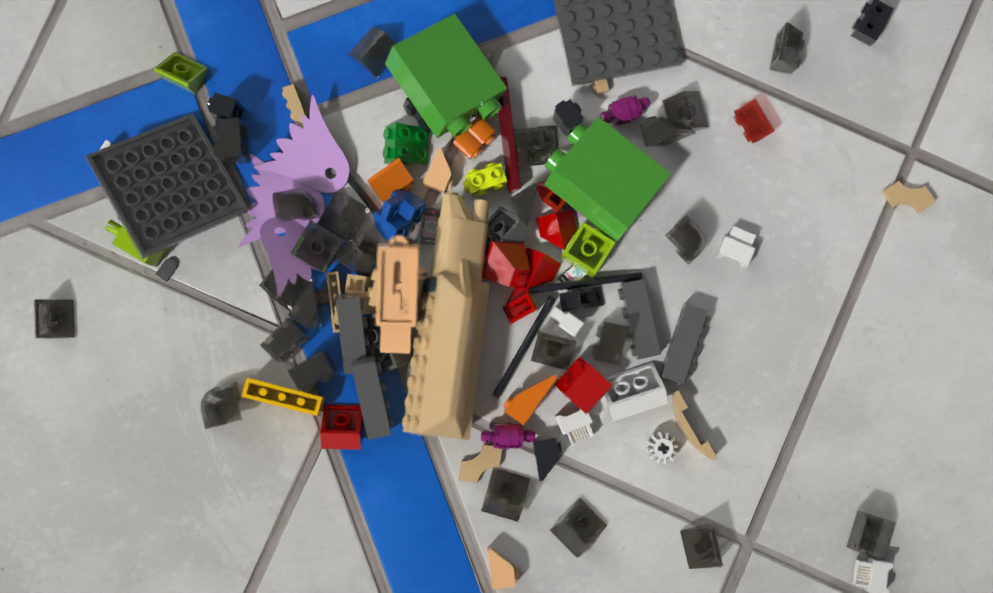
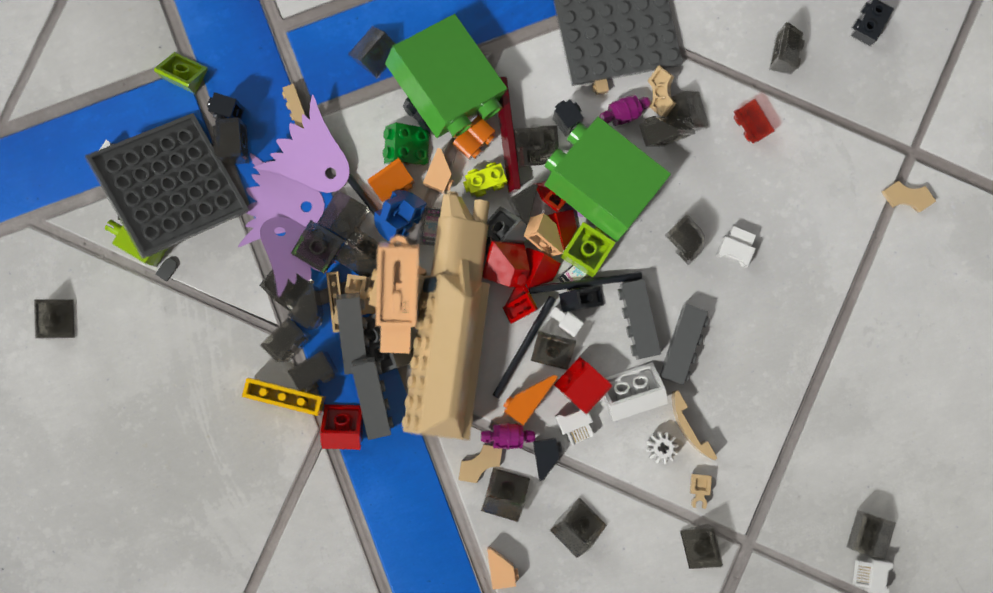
clear smoke brick [201,382,242,429] -> none
clear smoke brick [273,189,321,222] -> none
clear smoke slope [591,322,629,365] -> none
none -> light nougat slope [524,213,564,257]
none -> tan tile [648,65,676,119]
none -> tan plate [690,474,712,509]

